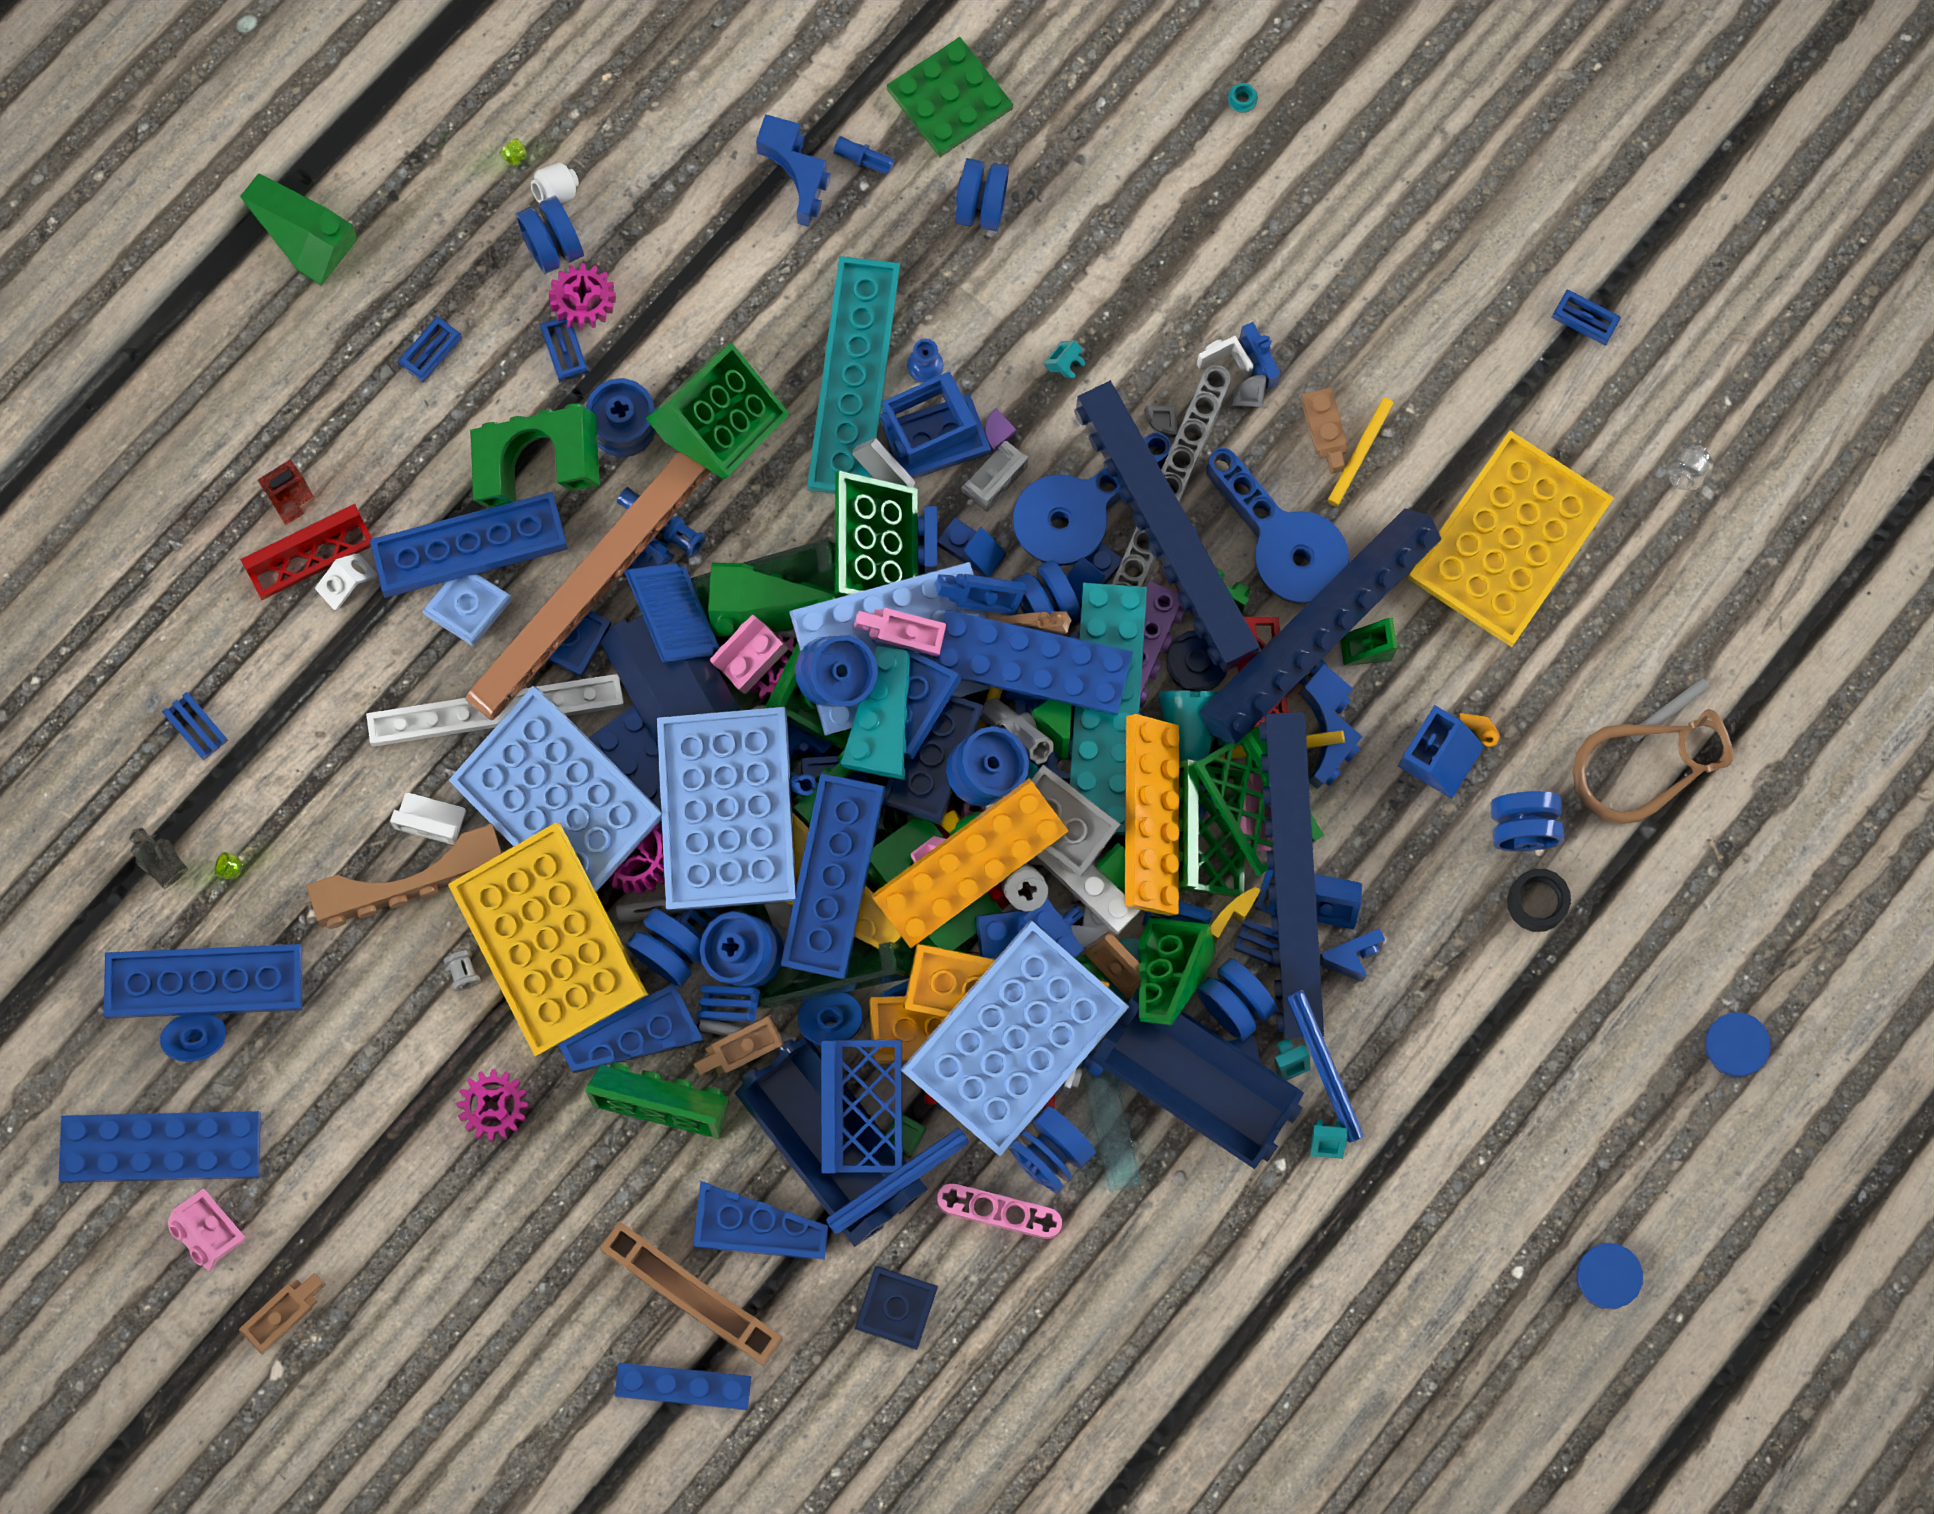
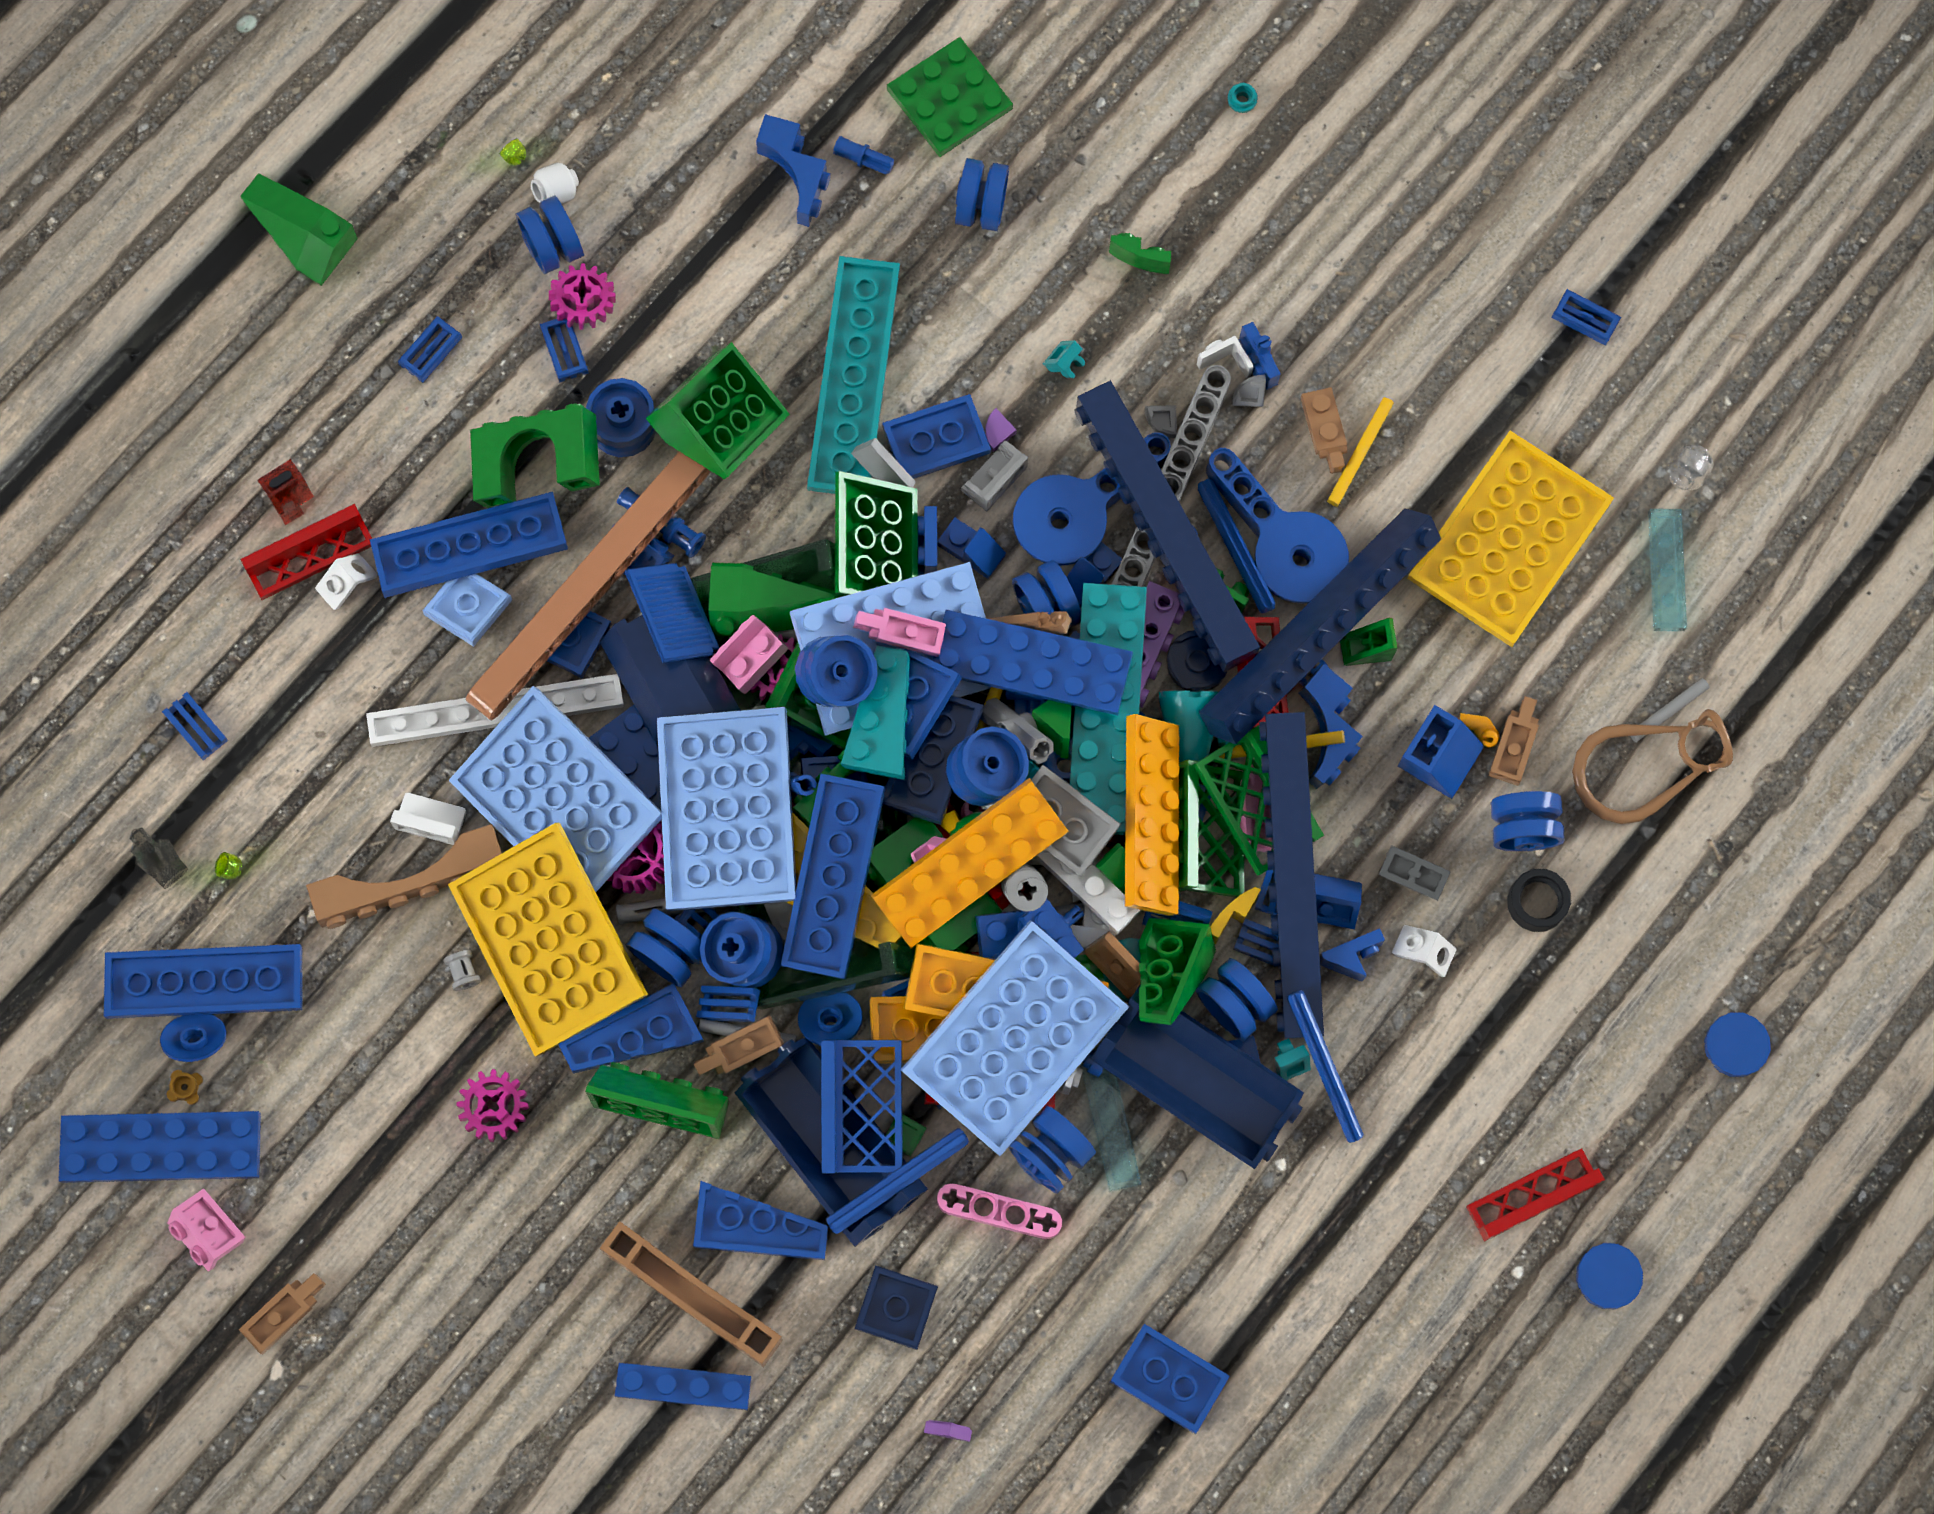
blue window [879,371,977,465] -> none
blue piece [907,339,944,383] -> none
blue hinge [934,574,1026,615] -> none
teal tile [1310,1120,1347,1159] -> none
none -> pearl gold plate [167,1070,203,1105]
none -> medium lavender tile [924,1420,972,1442]
none -> green slope [1109,233,1171,274]
none -> blue plate [1110,1324,1230,1435]
none -> blue axle [1197,478,1275,614]
none -> dark grey hinge [1379,845,1451,901]
none -> white bracket [1392,925,1456,977]
none -> red fence [1466,1148,1605,1242]
none -> medium nougat hinge [1488,696,1539,786]
none -> clear light blue tile [1648,509,1687,631]

